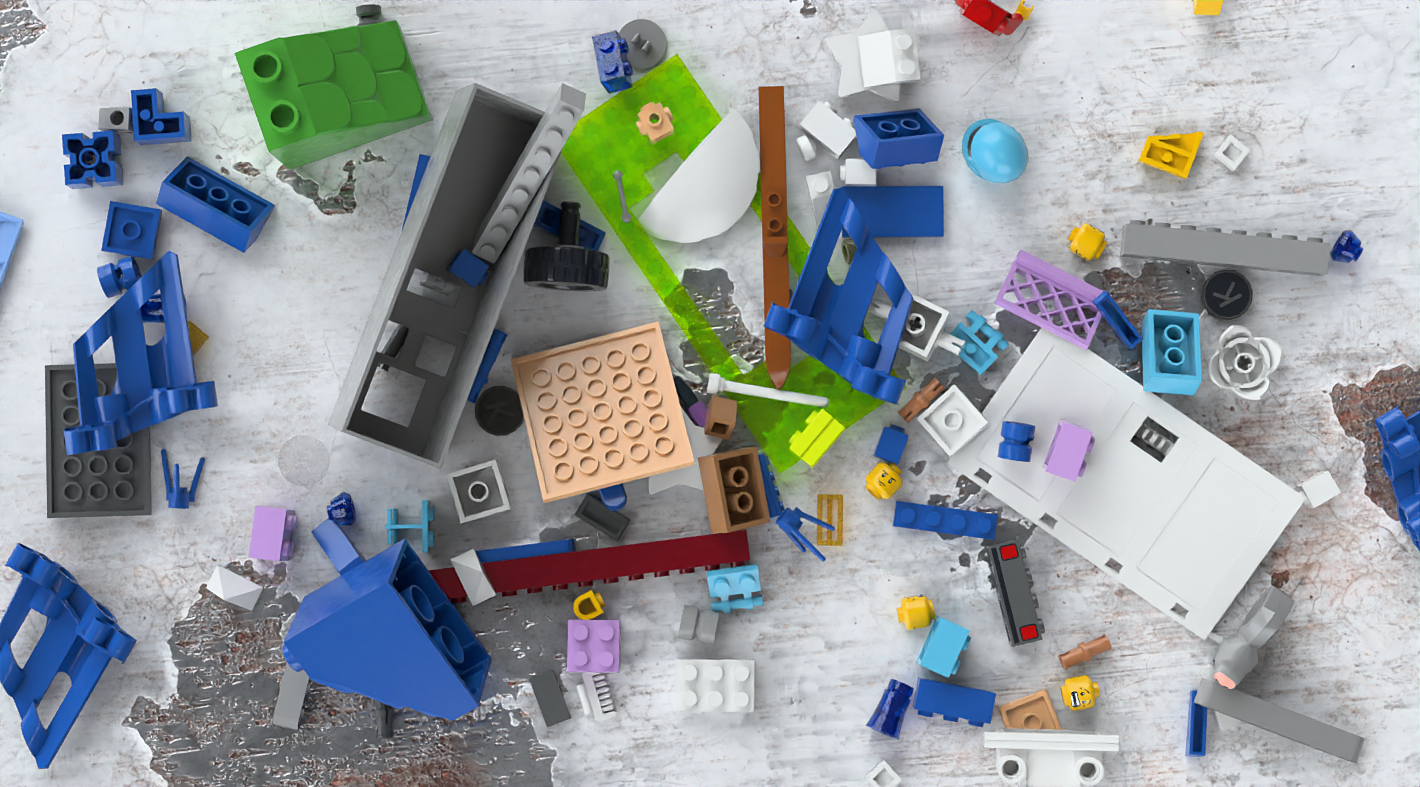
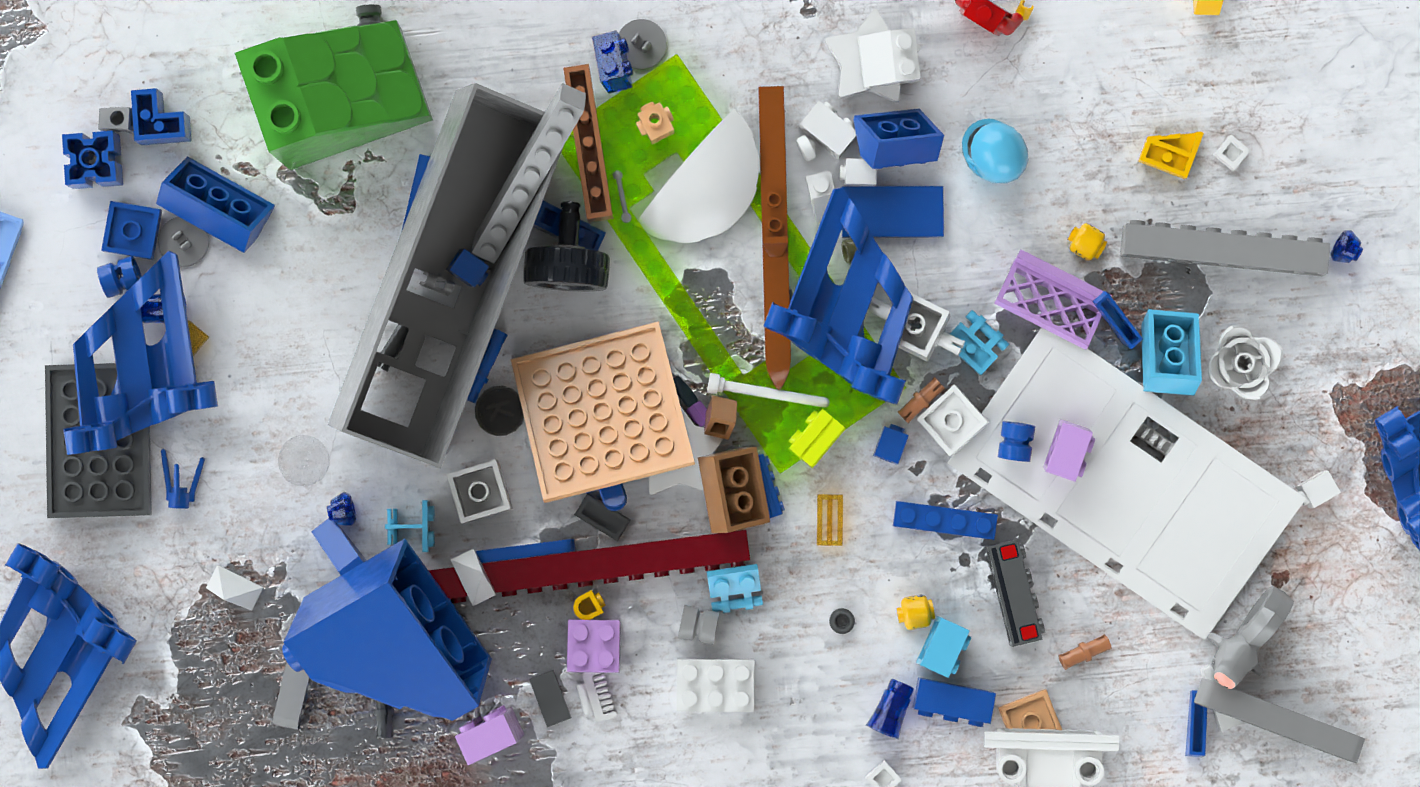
lavender brick [249,506,298,561] -> none
blue plant [776,507,835,562] -> none
yellow head [865,462,903,500] -> none
yellow head [1060,675,1100,711] -> none
black tile [1201,269,1253,321] -> none
none -> light grey piece [158,217,209,267]
none -> lavender brick [455,705,525,765]
none -> nougat brick [563,64,614,223]
none -> dark grey plate [829,608,855,634]

